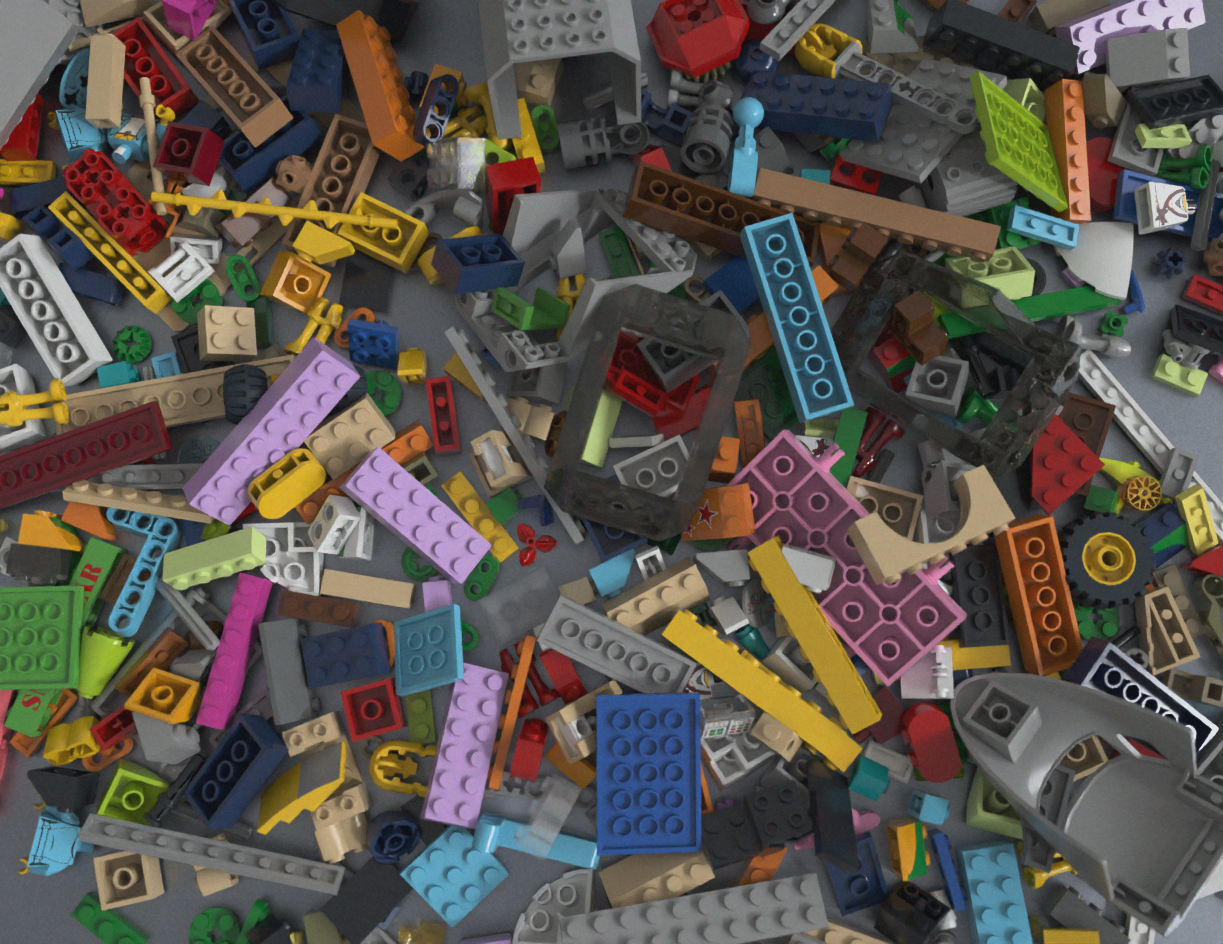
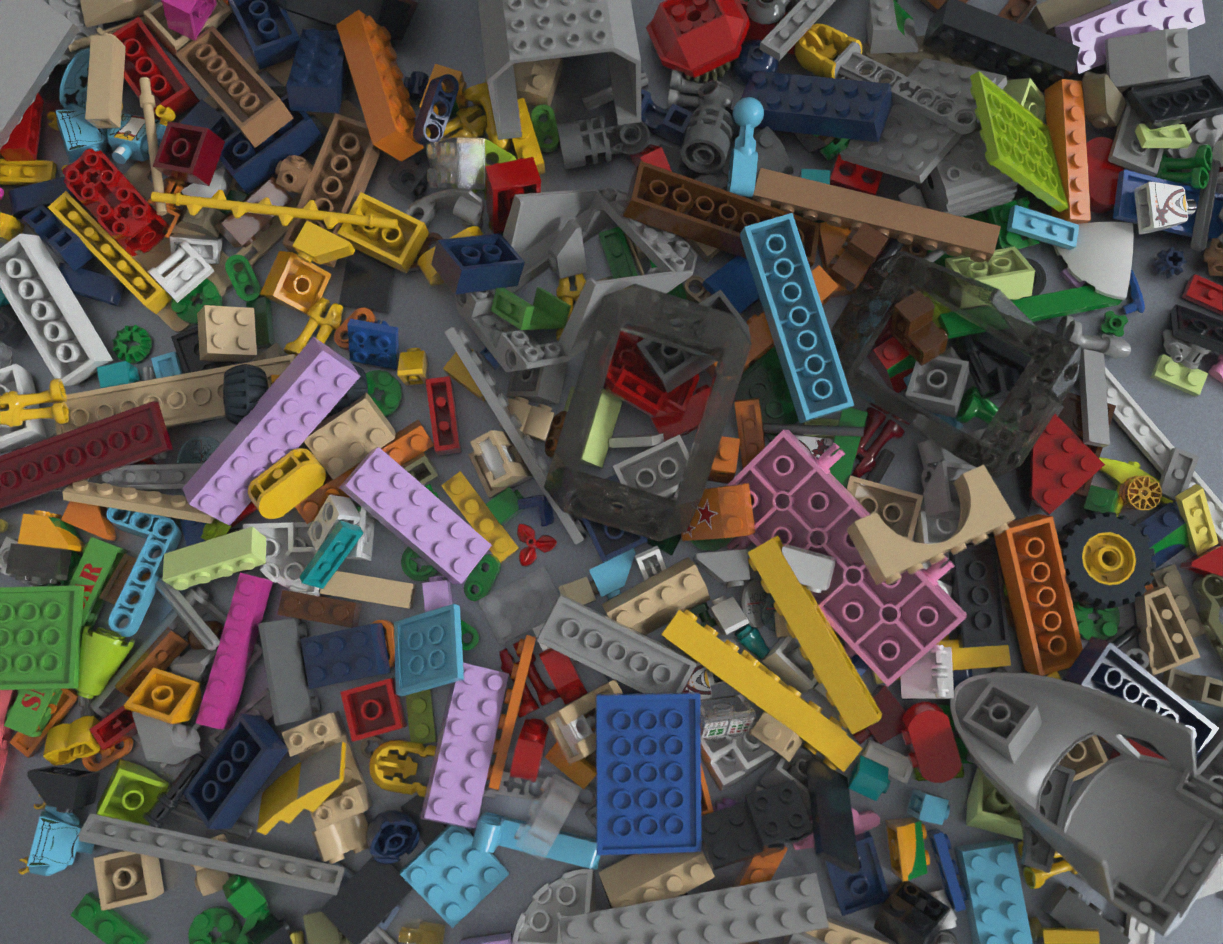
none -> green brick [222,874,267,919]
none -> teal plate [299,521,364,589]
none -> dark grey bar [763,423,864,437]
none -> light grey tile [1078,349,1110,447]

